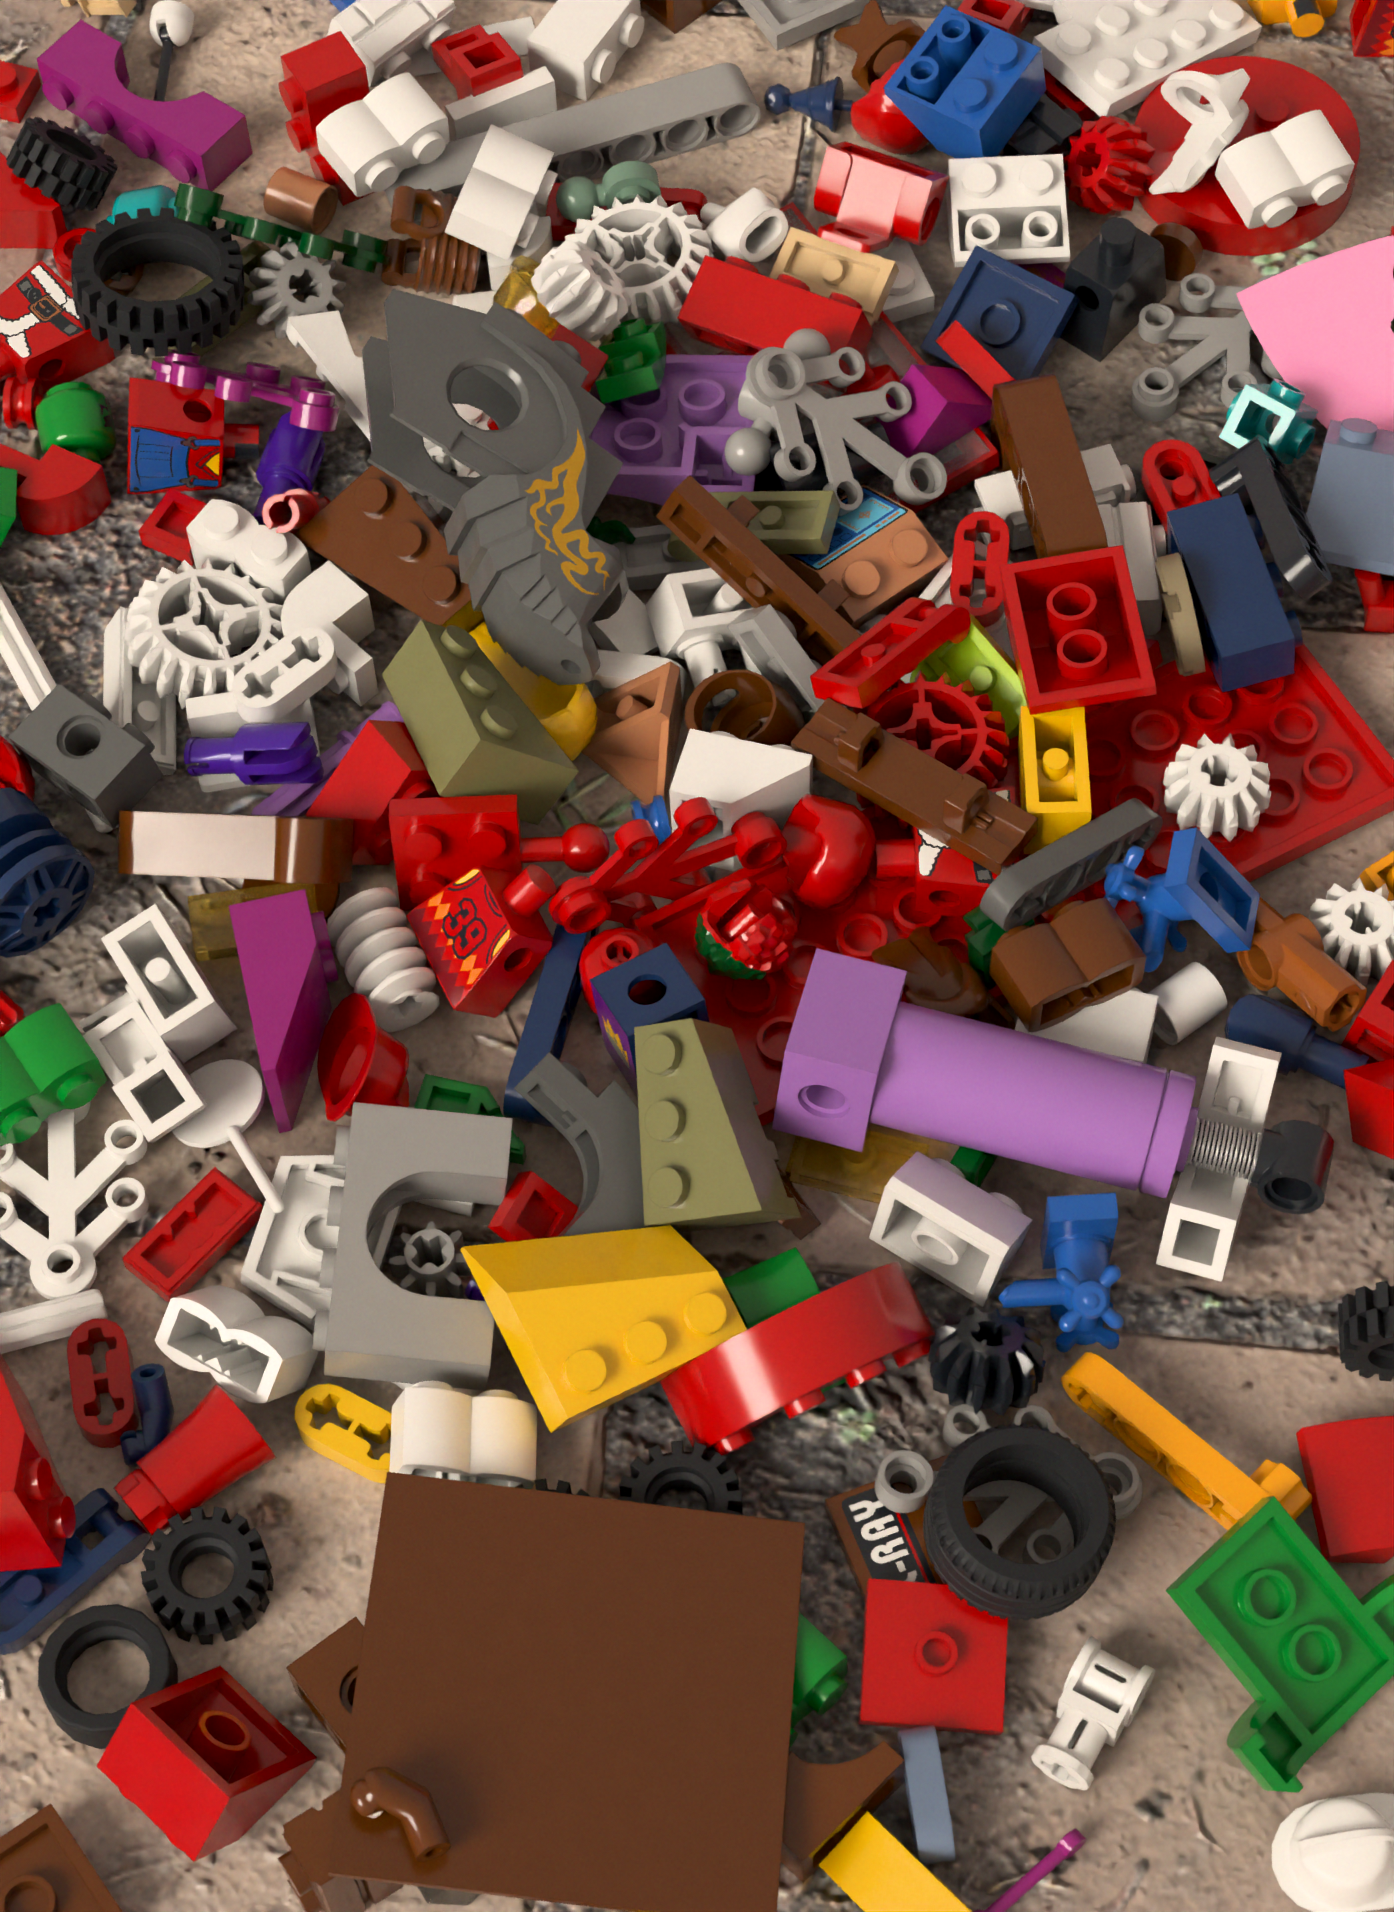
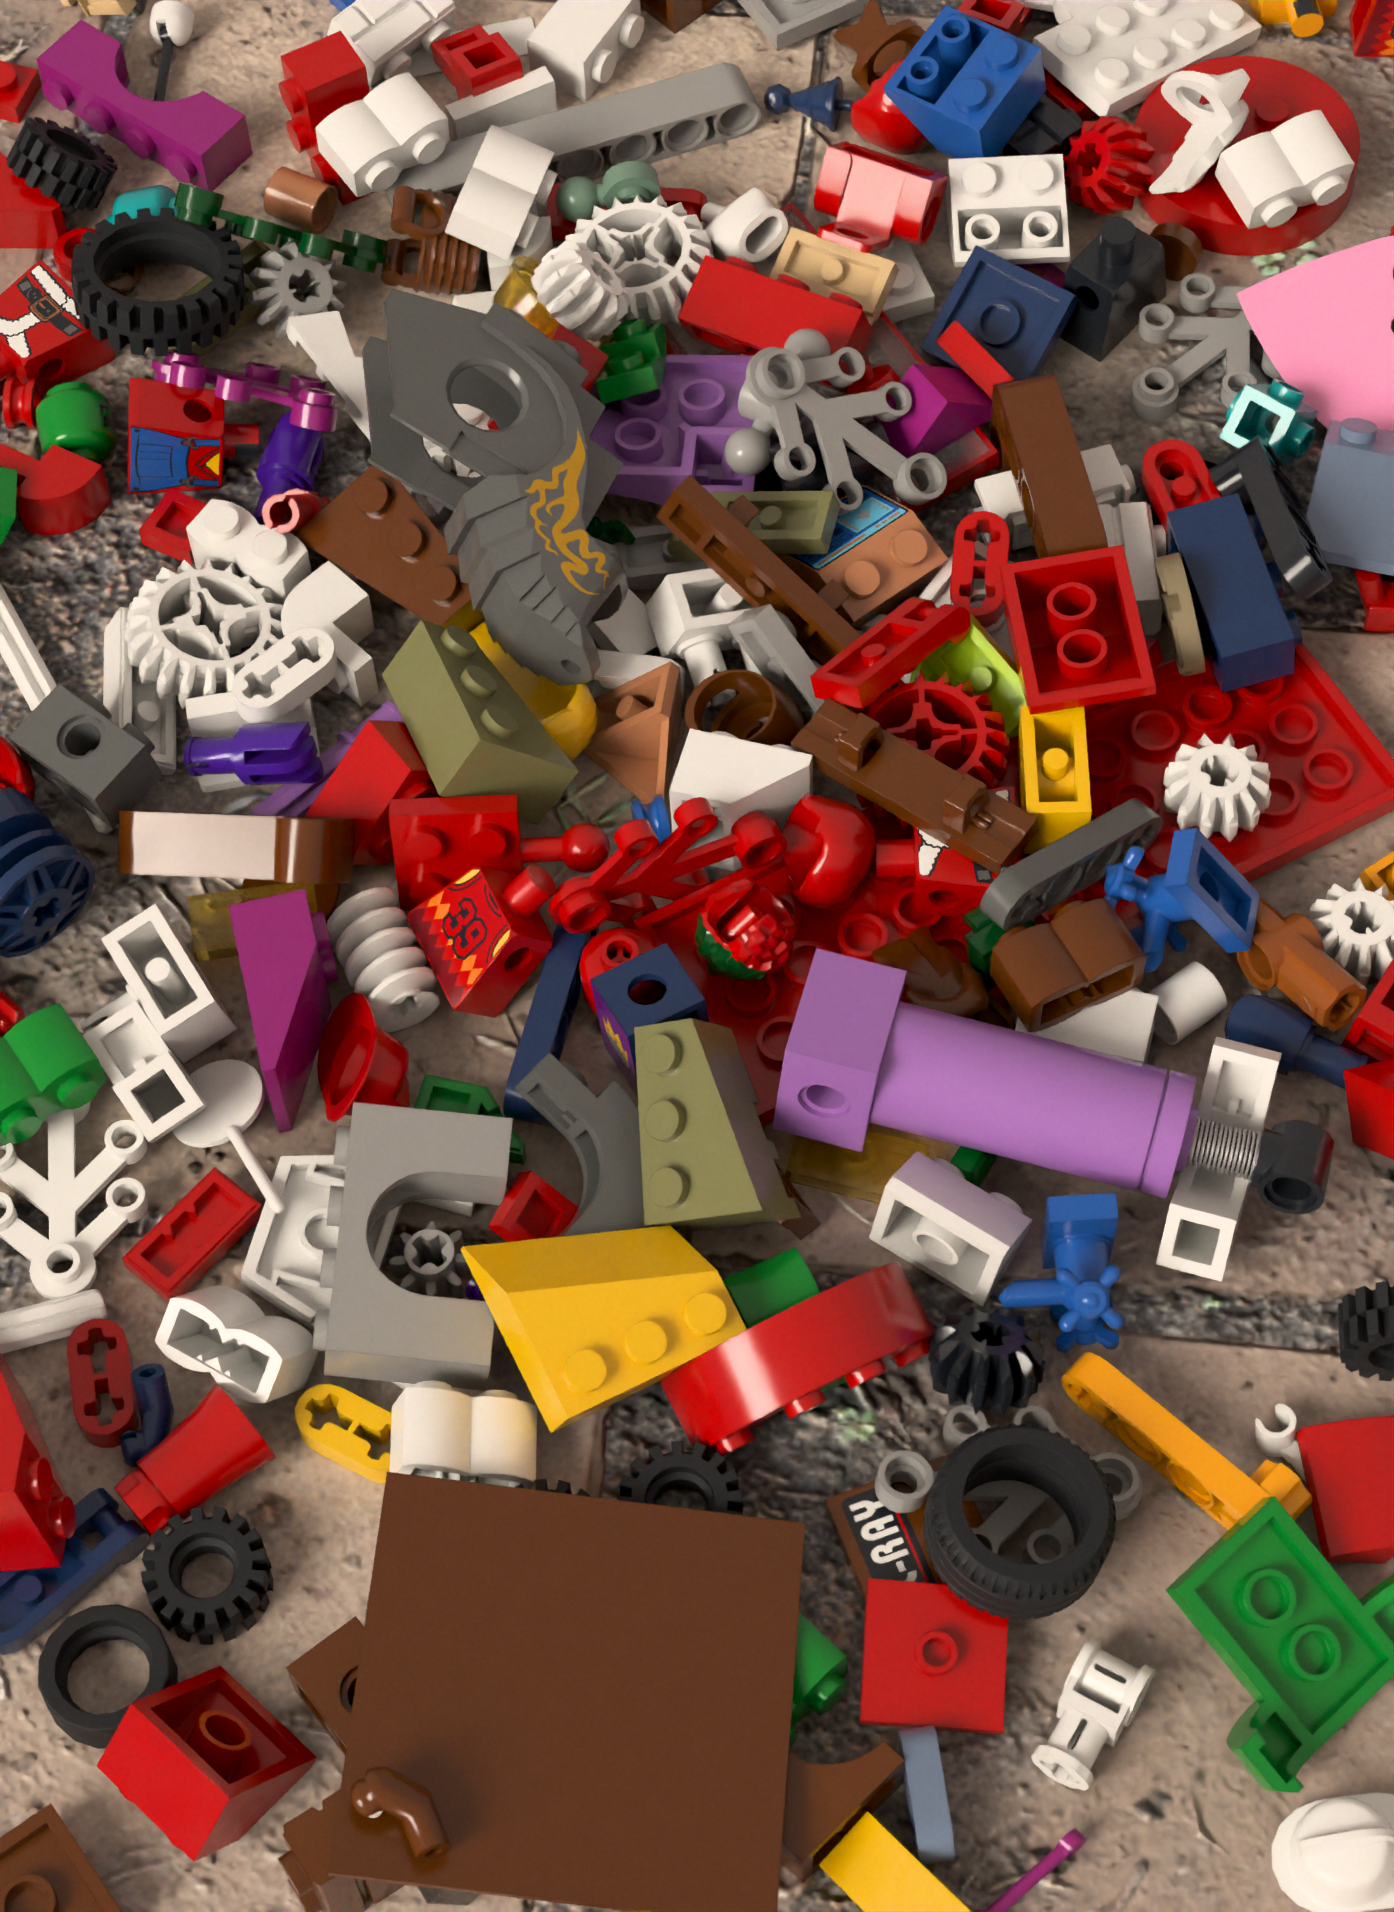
none -> white hand [1255,1404,1307,1484]

